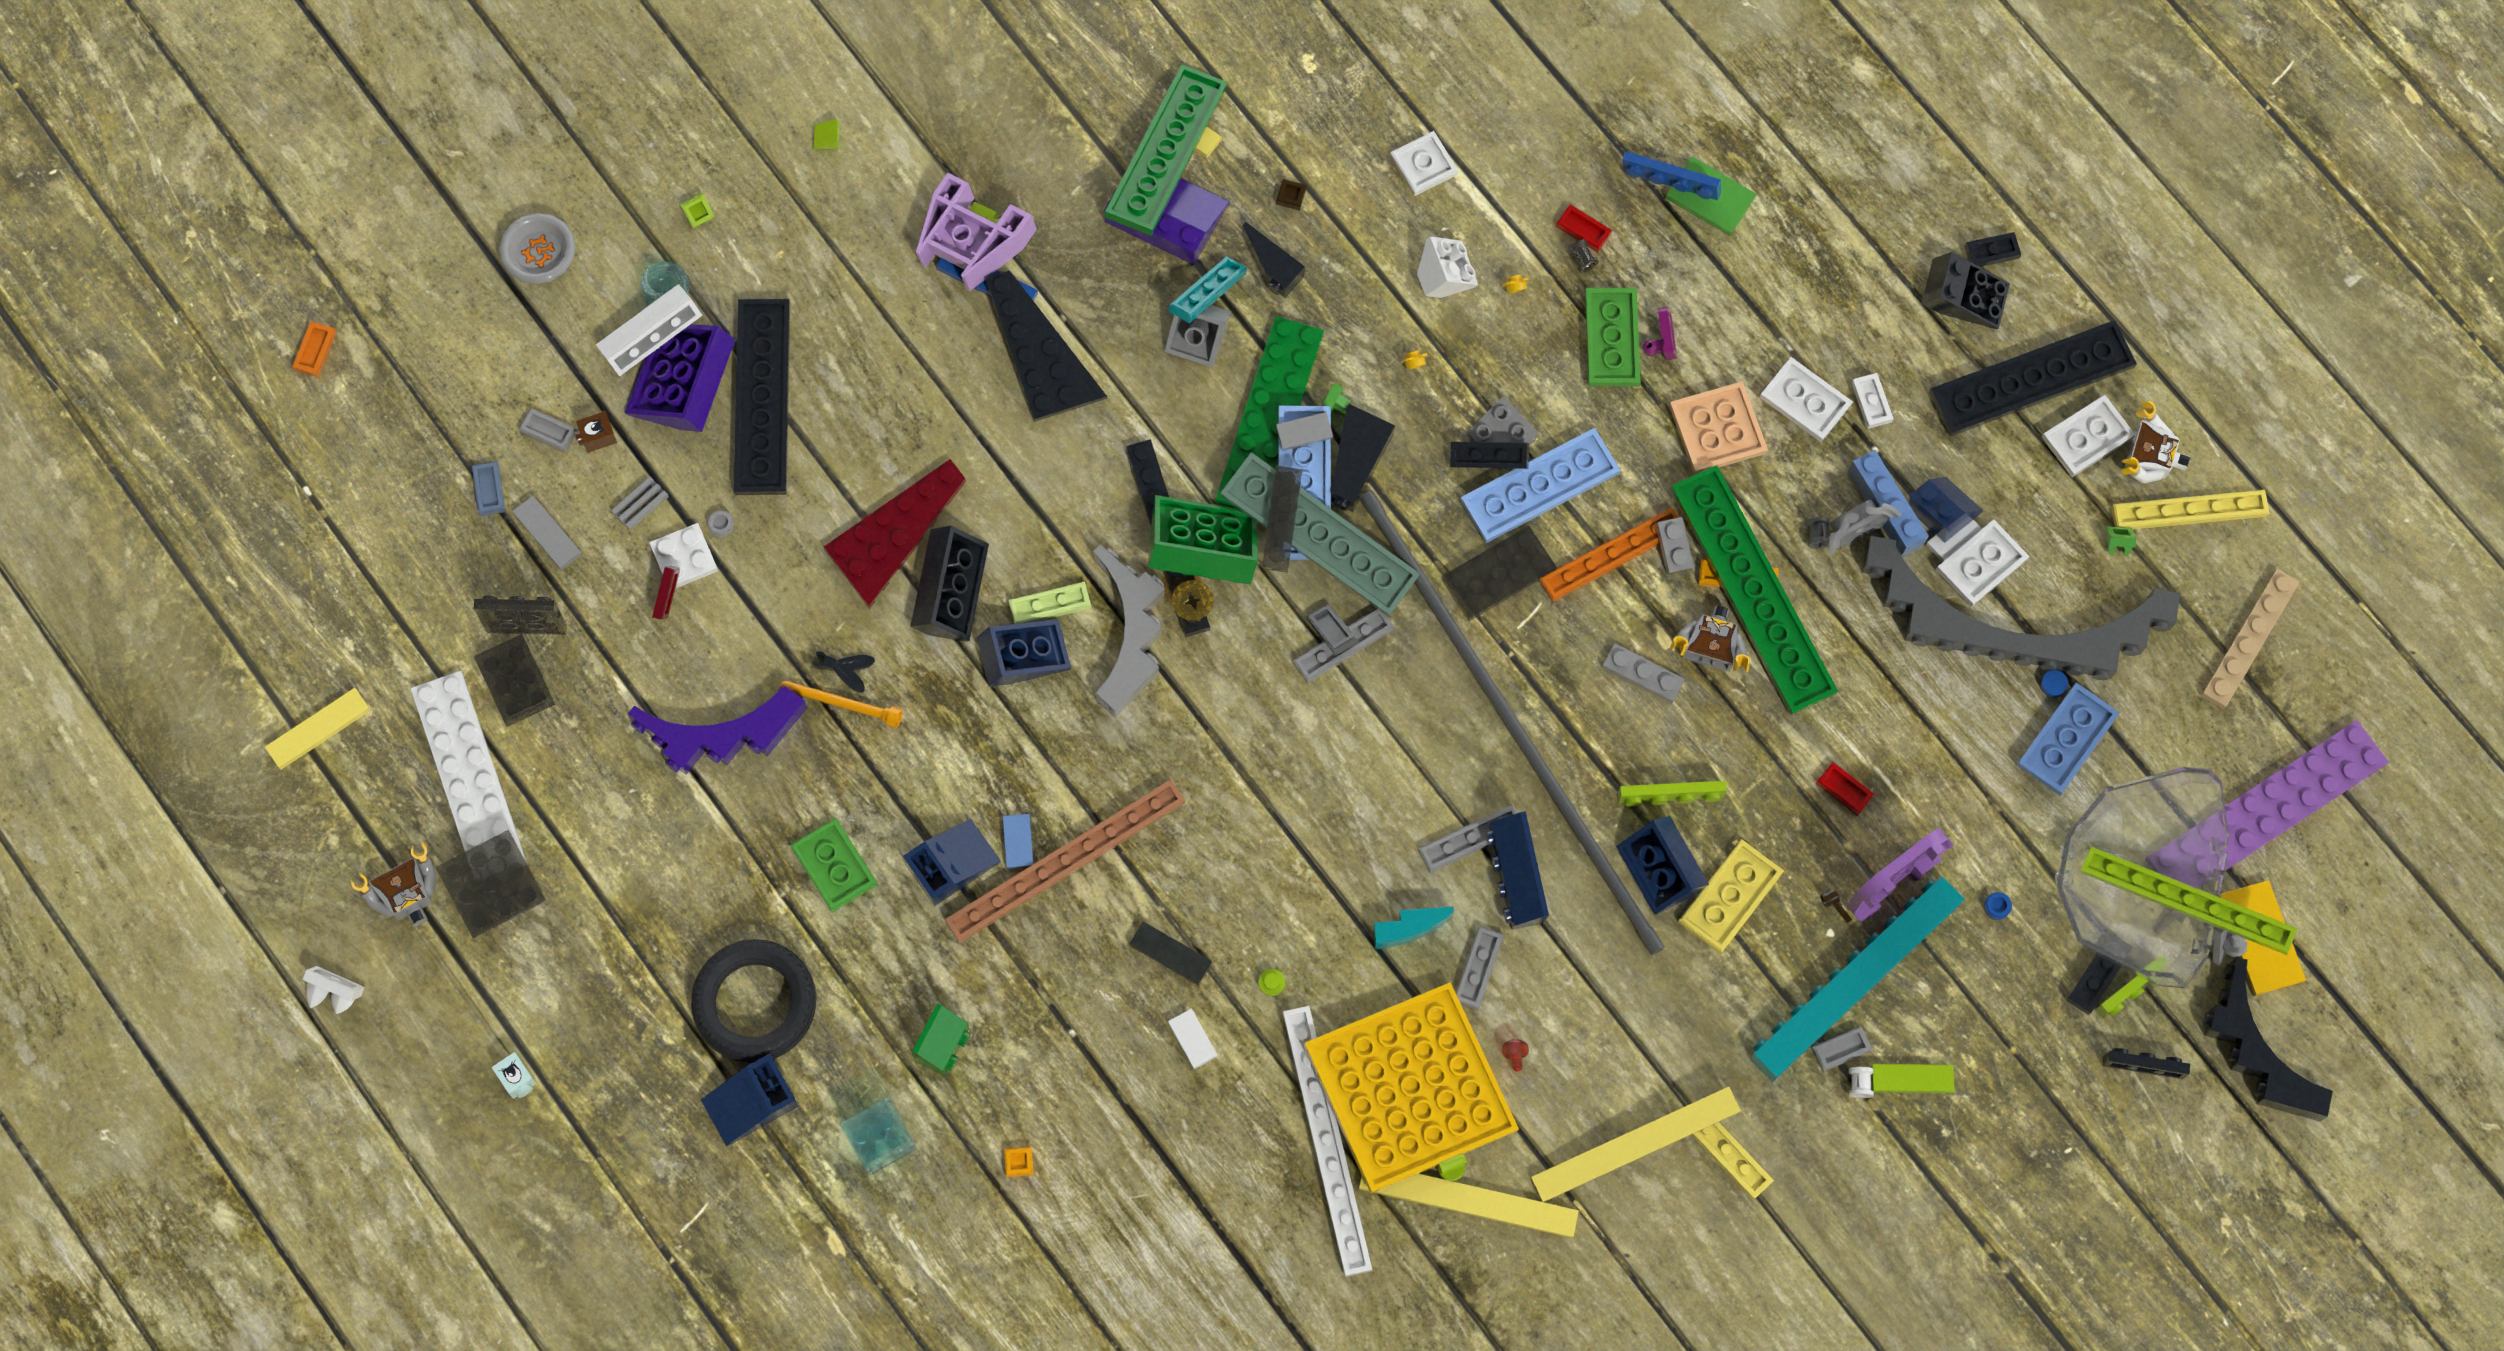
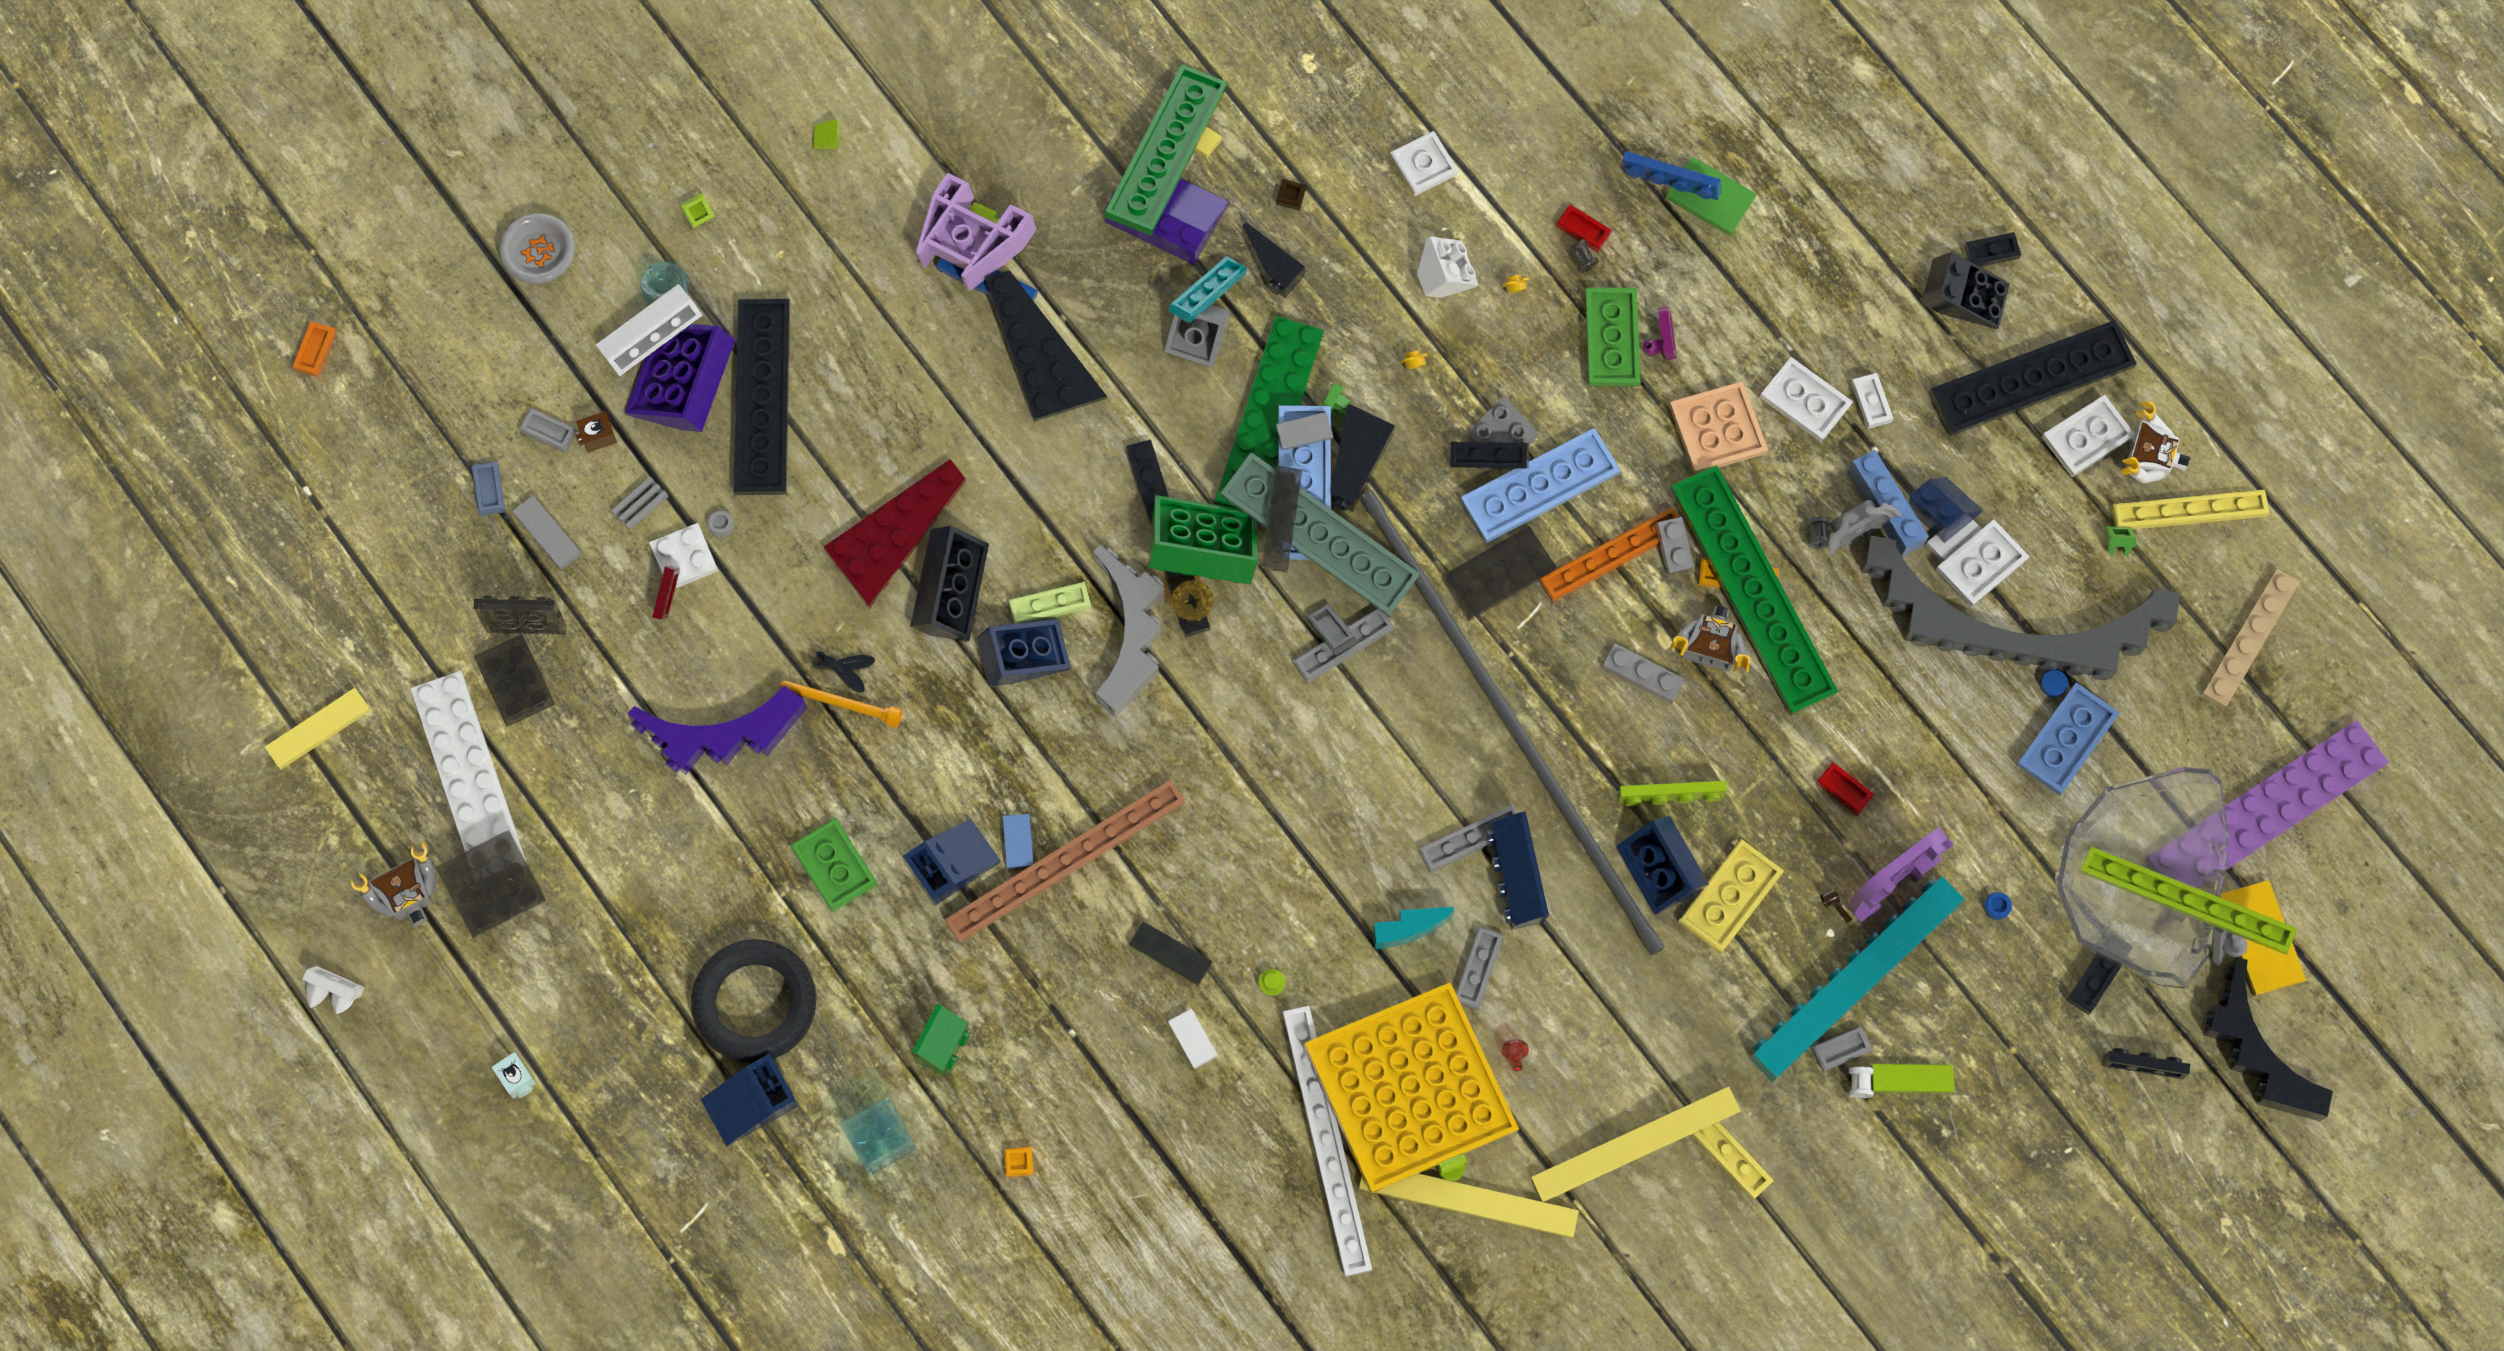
lime plate [2095,957,2168,1018] -> none

